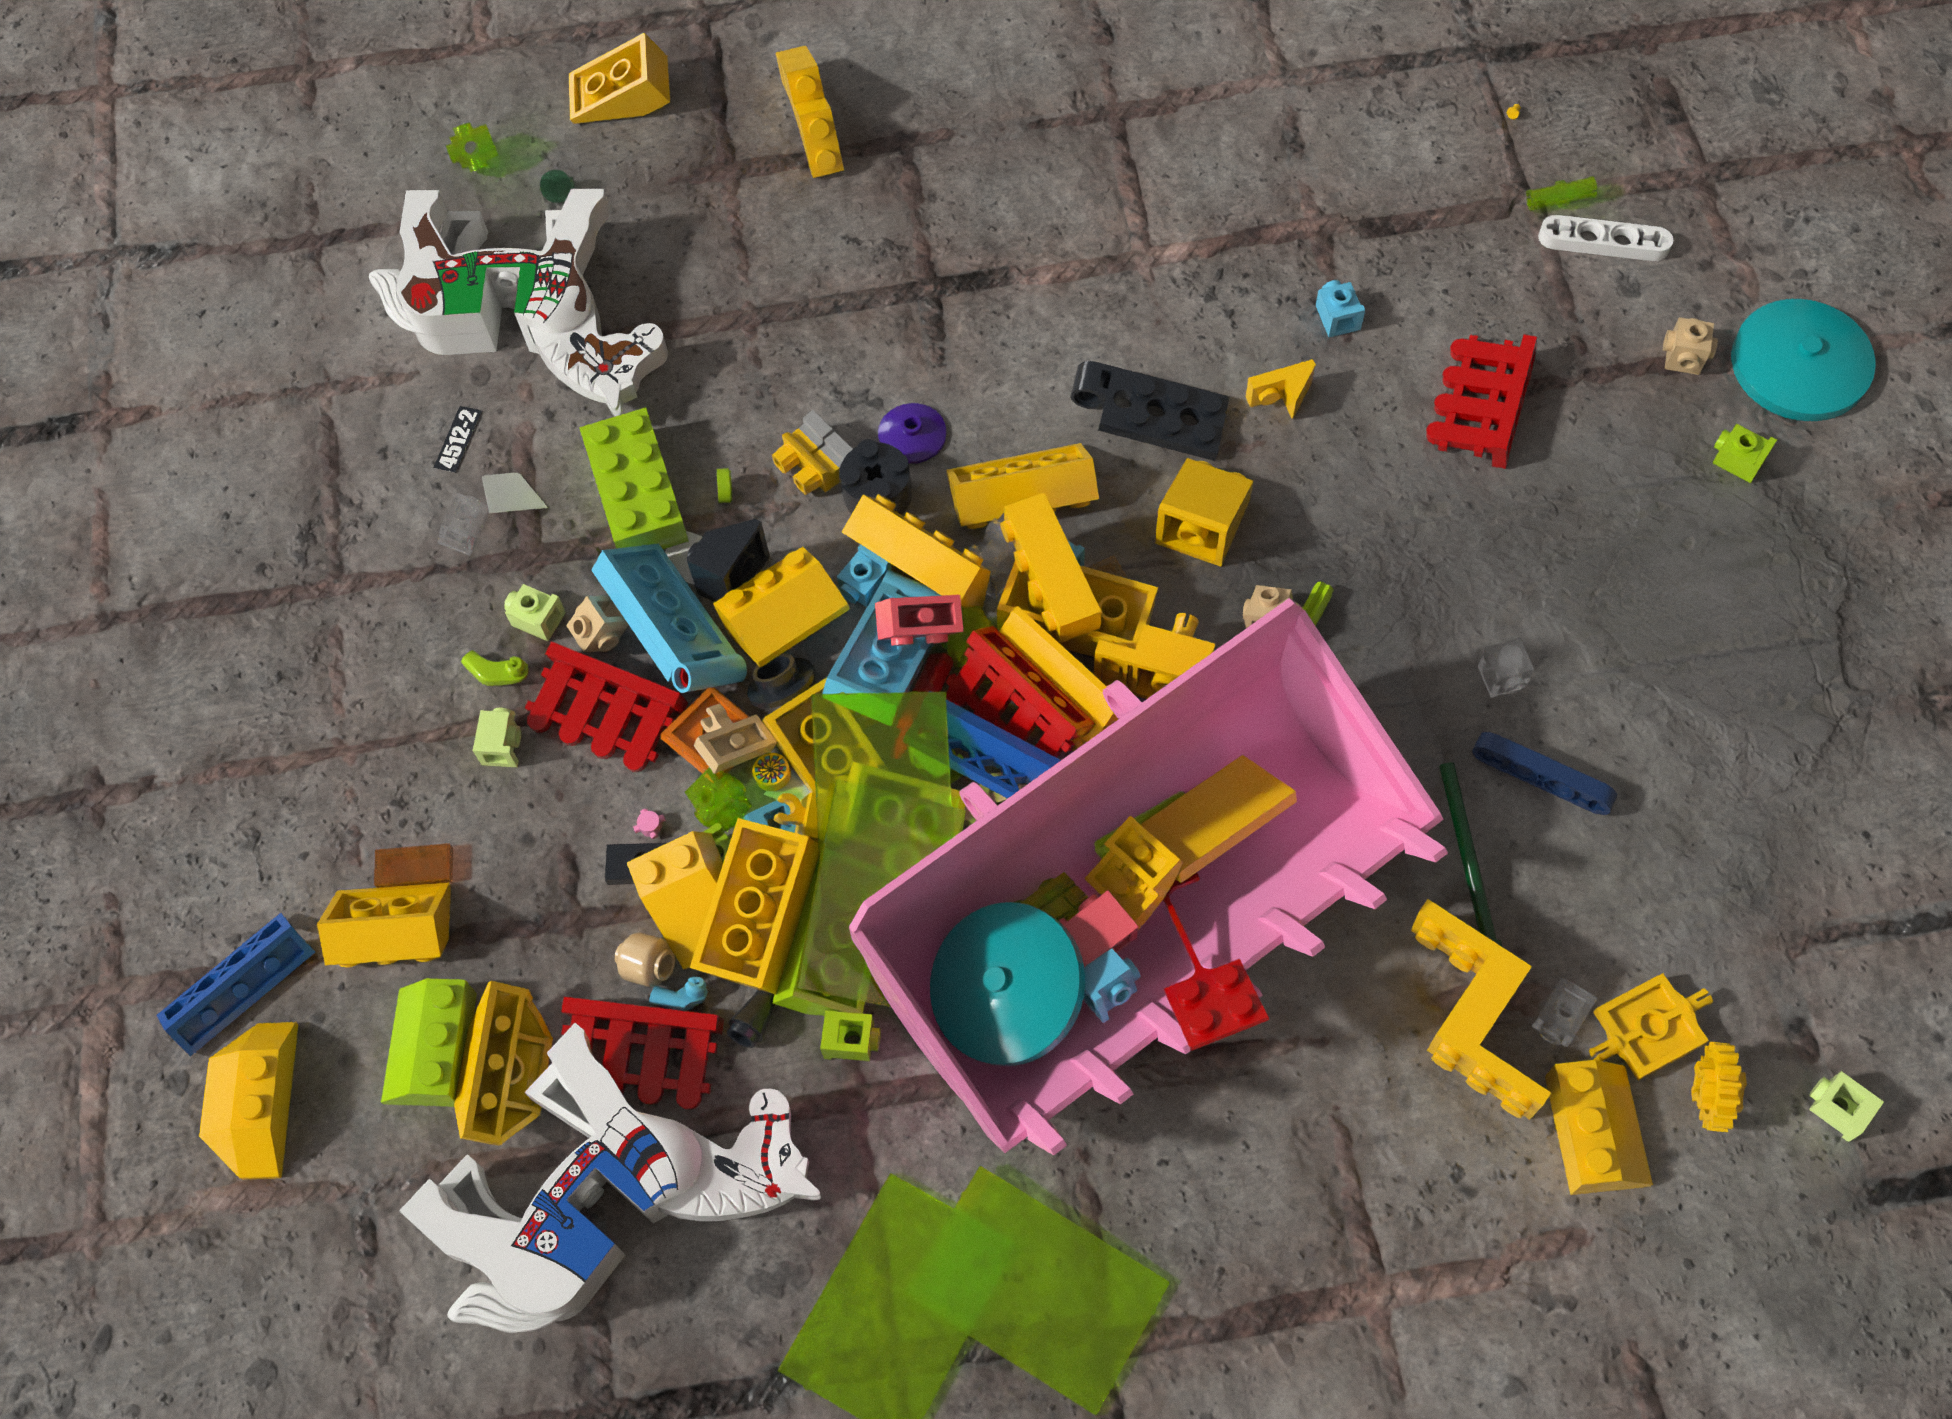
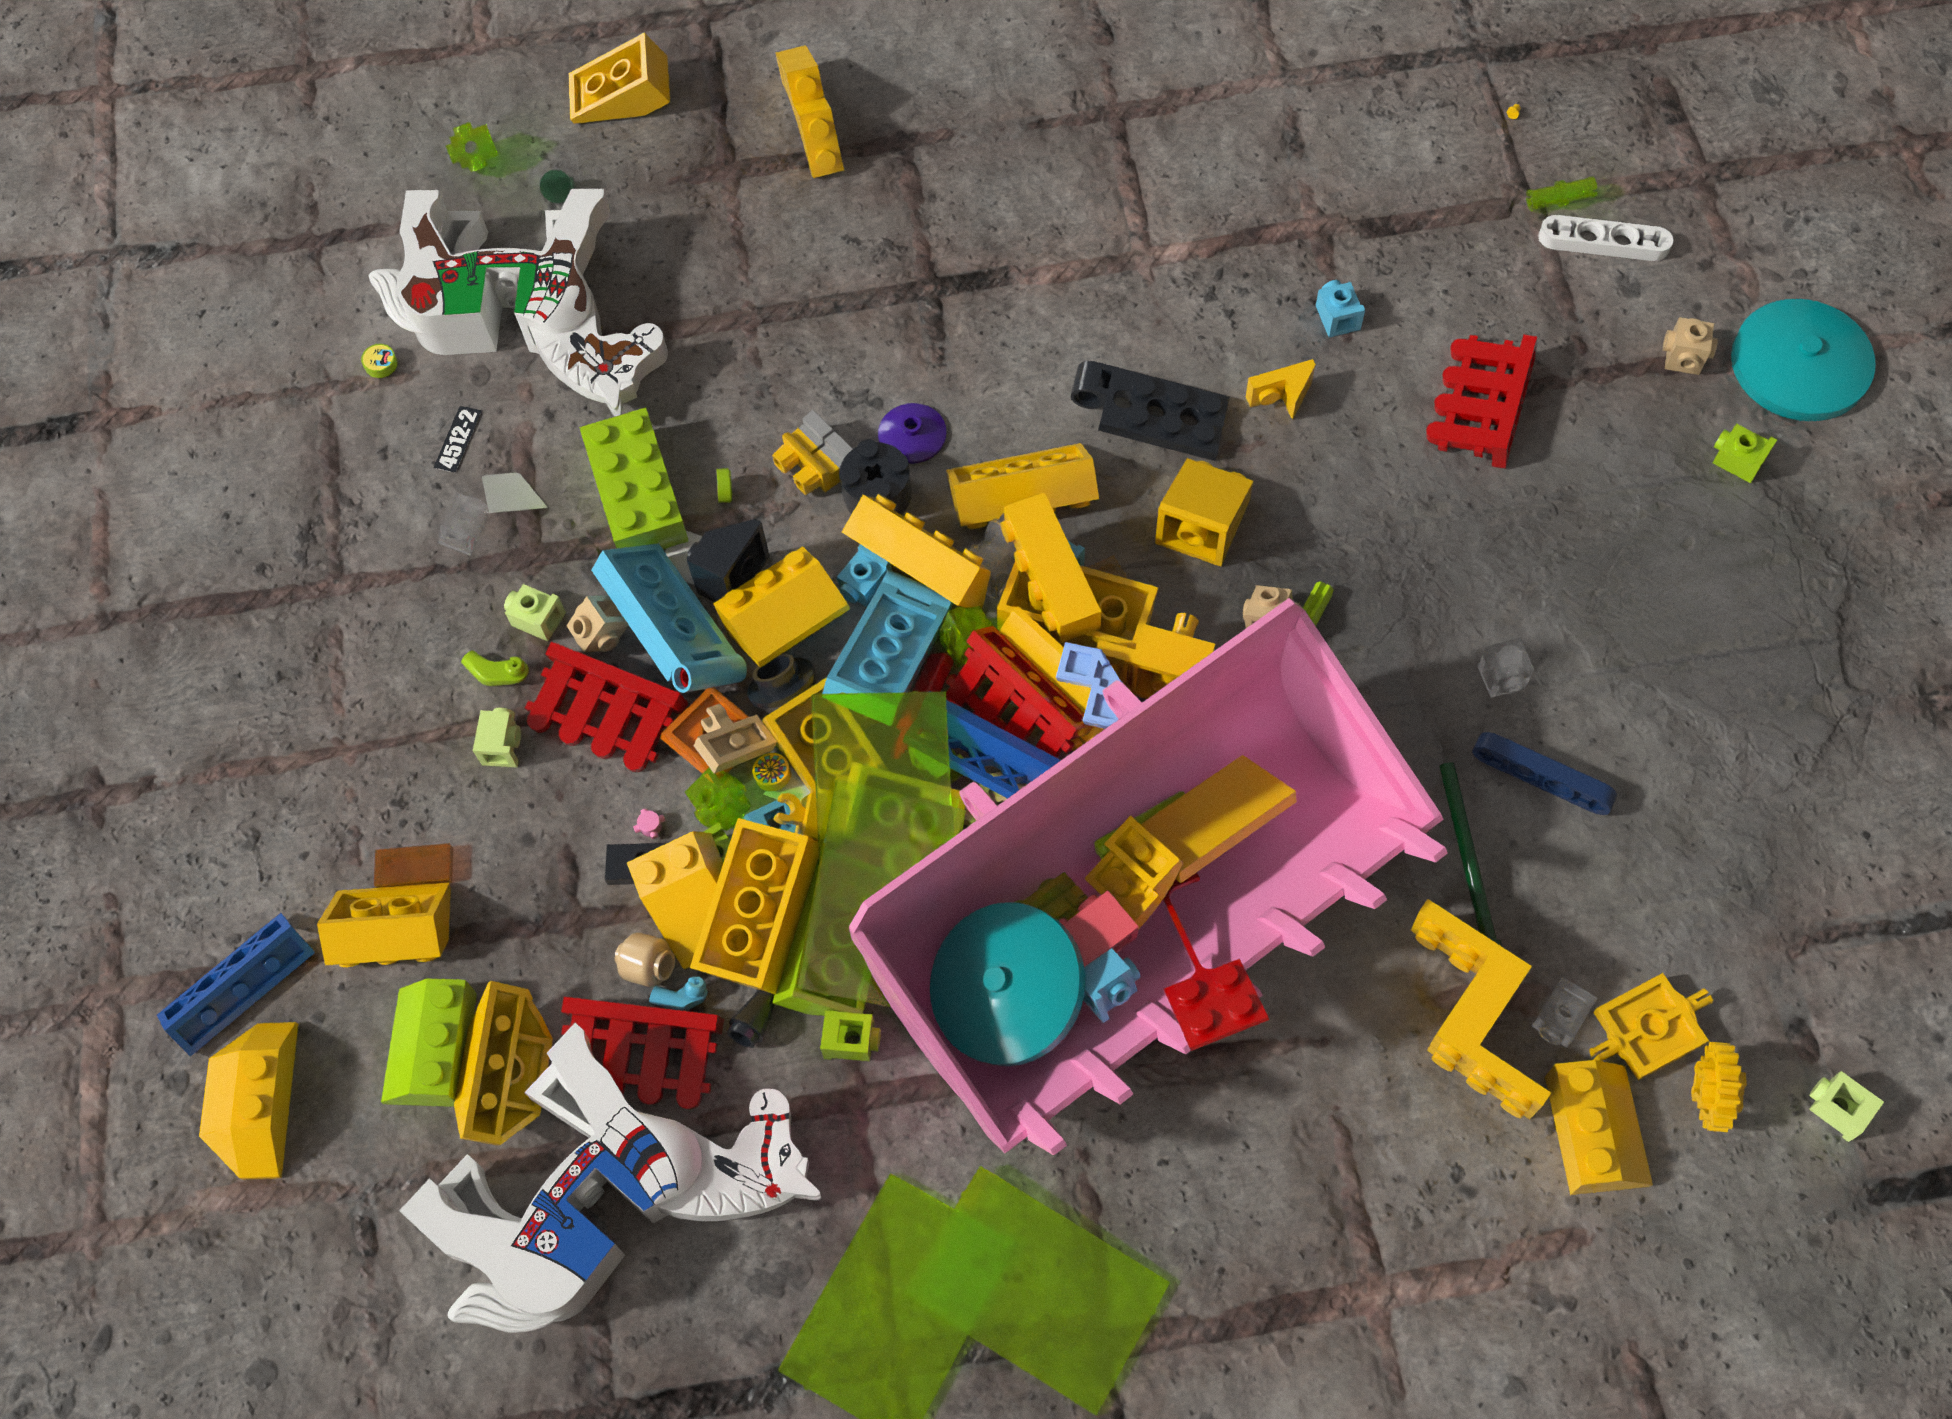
coral brick [875,595,963,646] -> none
none -> tile [361,344,398,378]
none -> light blue tile [1056,642,1122,729]

